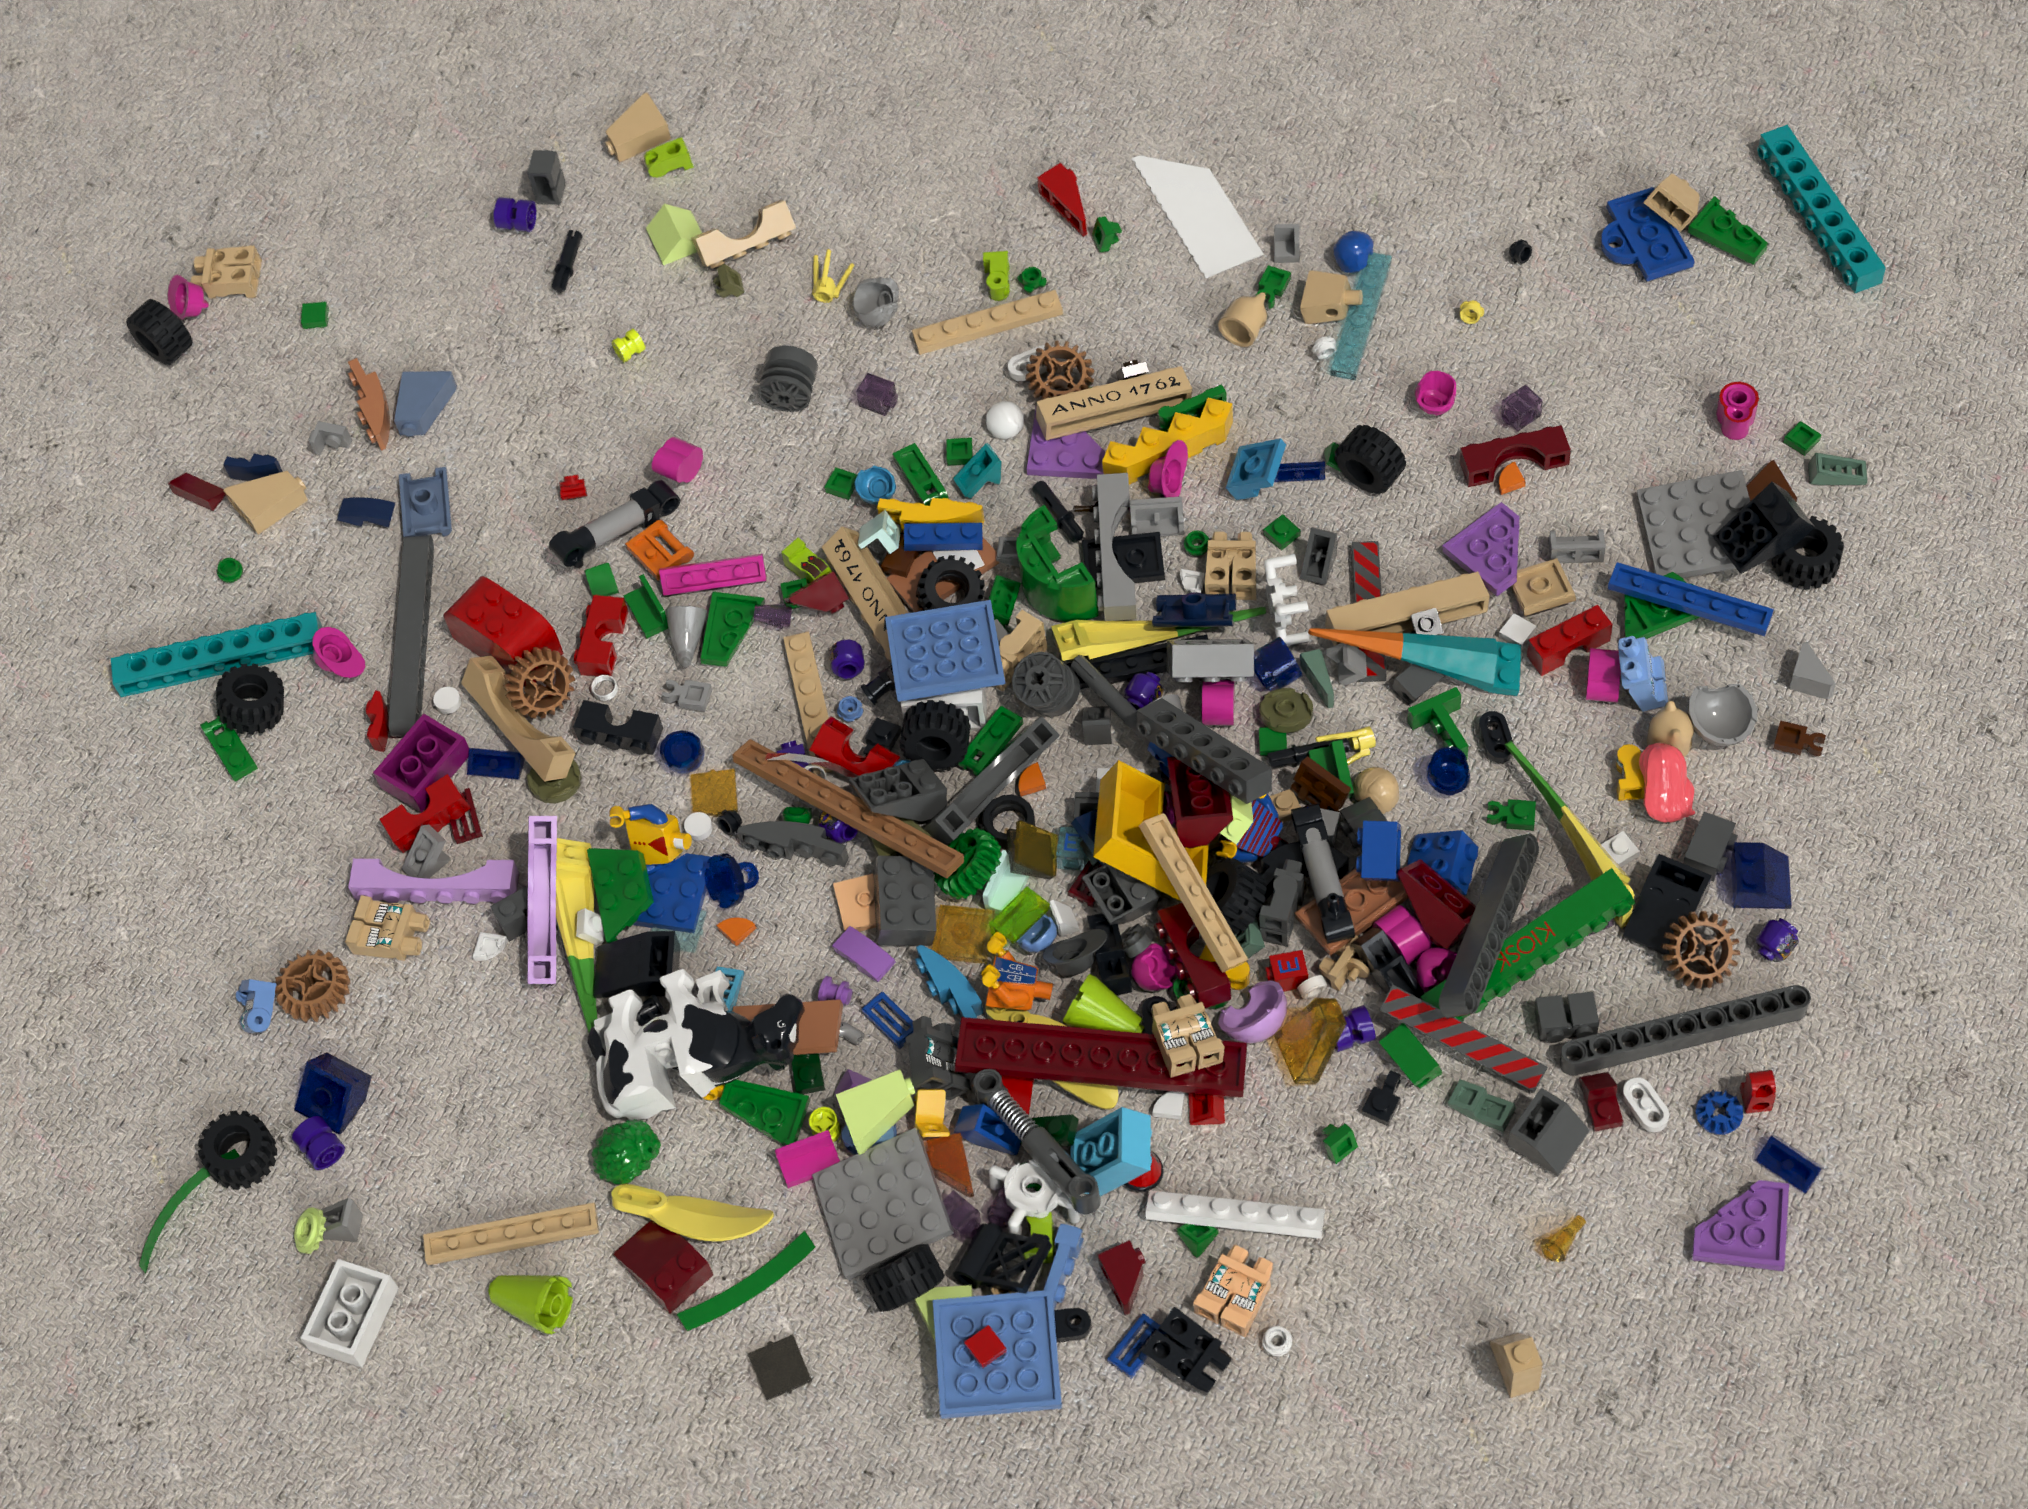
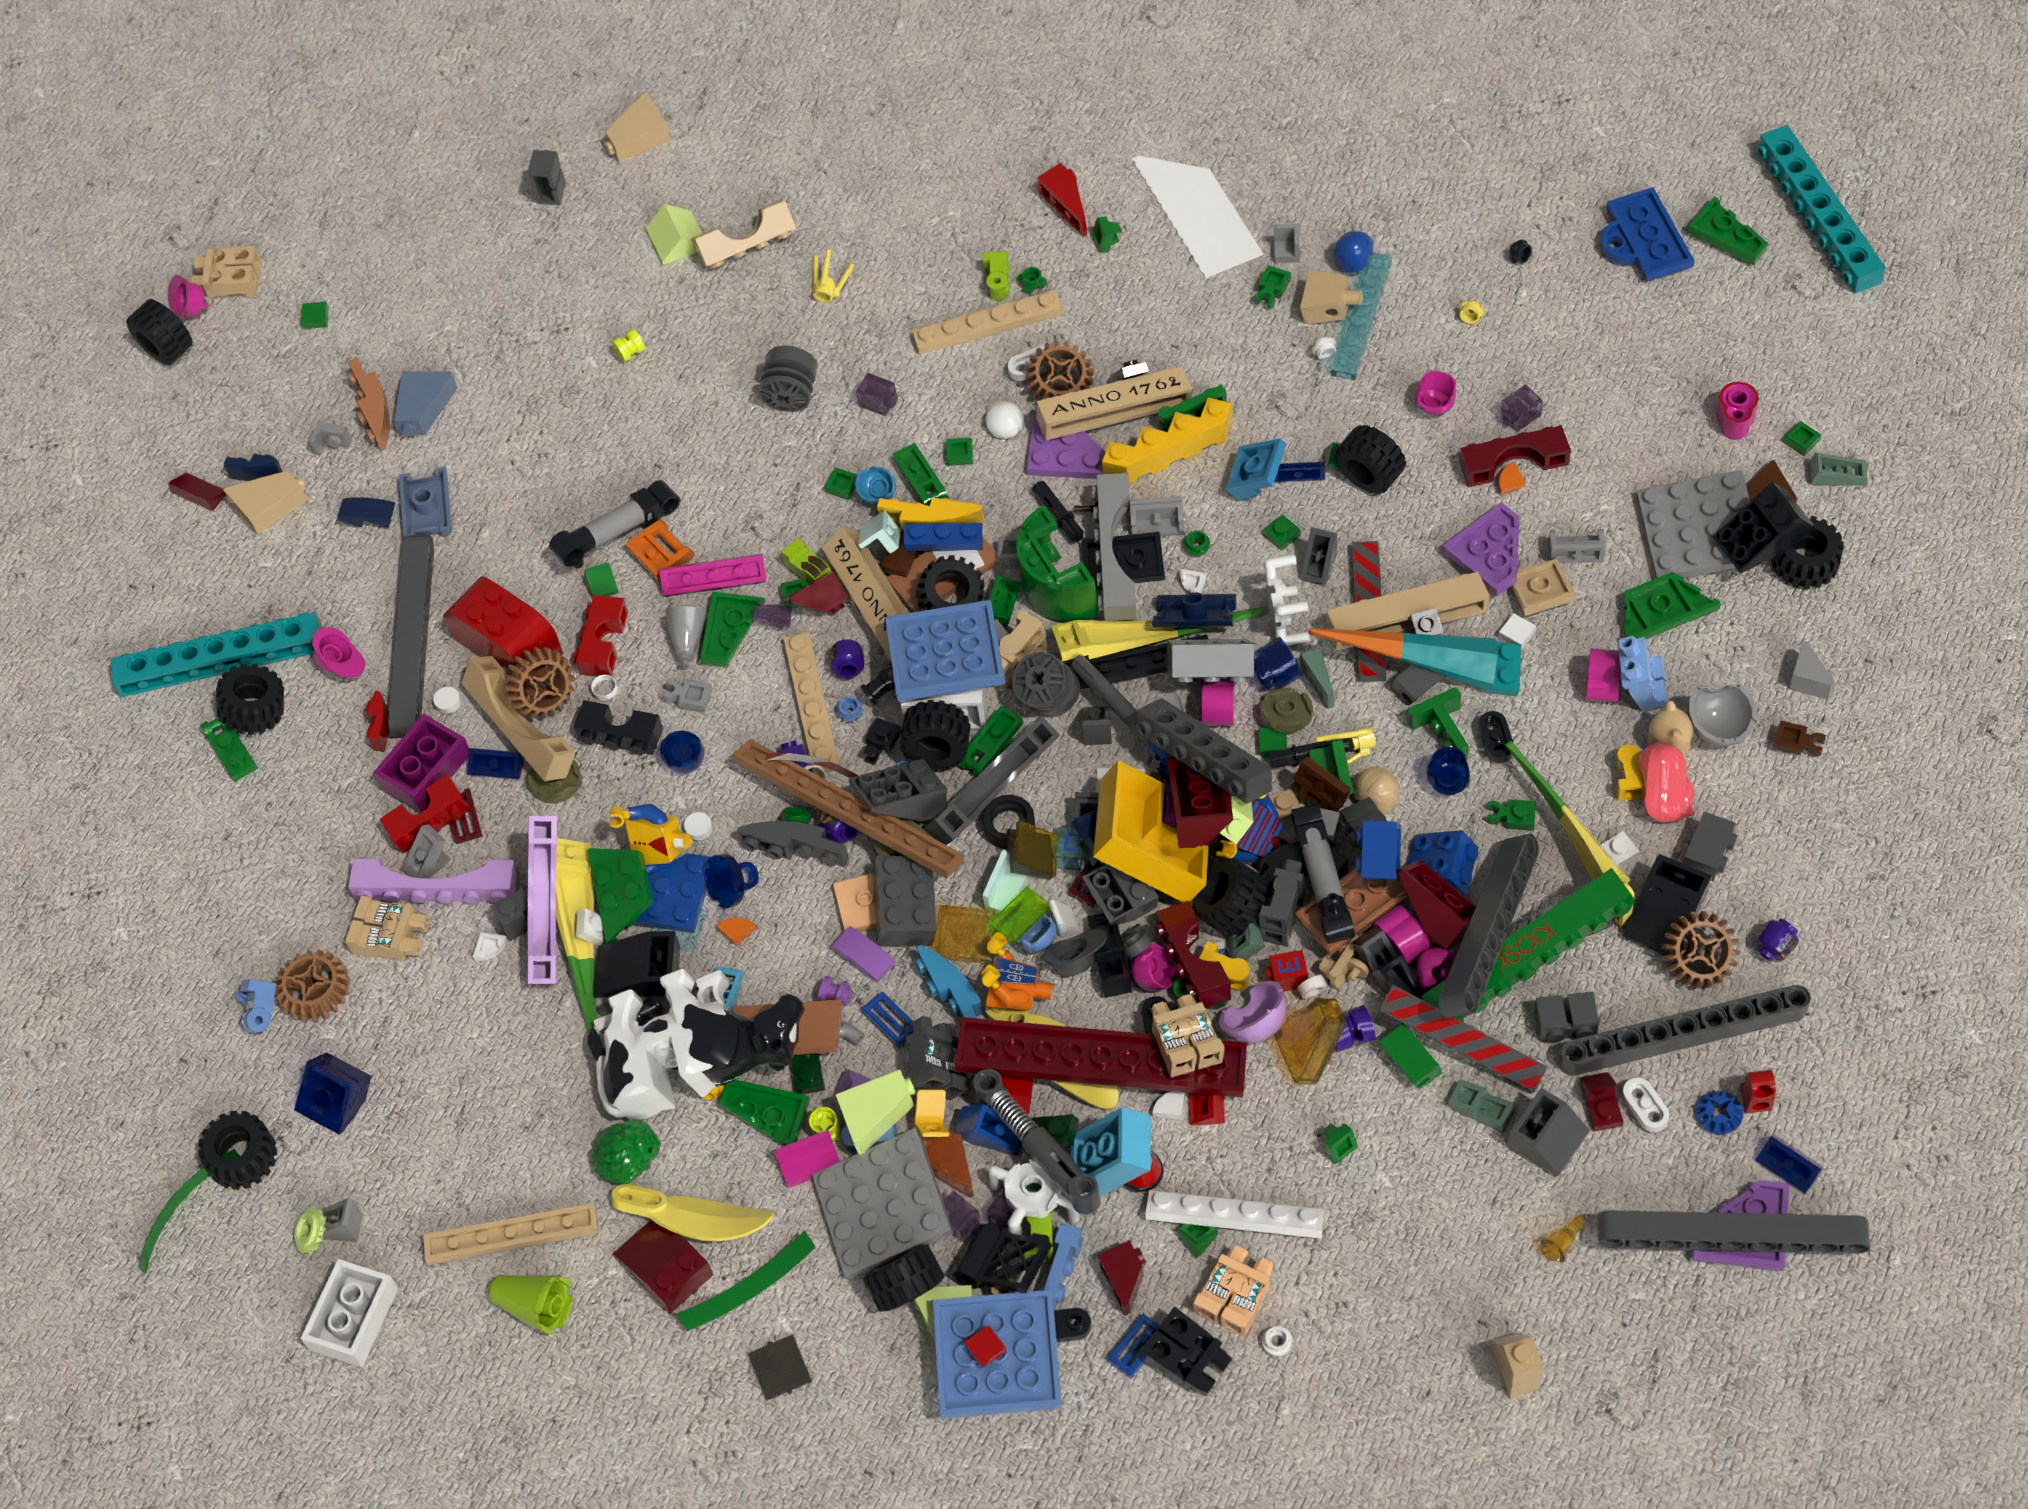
green plate [217,558,243,583] -> none
dark purple wheel [292,1116,345,1170] -> none
dark purple wheel [494,197,537,232] -> none
black axle [552,230,583,293] -> none
red plate [559,475,587,500] -> none
green panel [623,574,668,639] -> none
lime leg [644,137,694,178] -> none
dark pink piece [652,437,703,483] -> none
clear yellow piece [691,769,738,817] -> none
olive tile [713,263,745,298] -> none
black plate [717,809,742,835] -> none
red arch [809,716,900,776] -> none
light grey hair [852,277,899,327] -> none
green gear [933,828,1002,900] -> none
teal slope [953,443,1002,498] -> none
orange tile [1019,762,1046,797] -> none
lime cone [1063,974,1145,1033] -> none
dark purple head [1124,672,1164,710] -> none
tan plate [1139,813,1248,973] -> none
dark pink piece [1148,440,1188,498] -> none
tan hips [1205,532,1256,600] -> none
tan piece [1218,292,1268,347] -> none
light grey panel [1326,643,1367,686] -> none
black plate [1362,1070,1401,1126] -> none
red arch [1527,604,1613,676] -> none
blue plate [1608,562,1774,637] -> none
tan torso [1643,173,1700,232] -> none
clear blue slope [1731,842,1792,909] -> none
none -> dark grey beam [1597,1210,1870,1254]

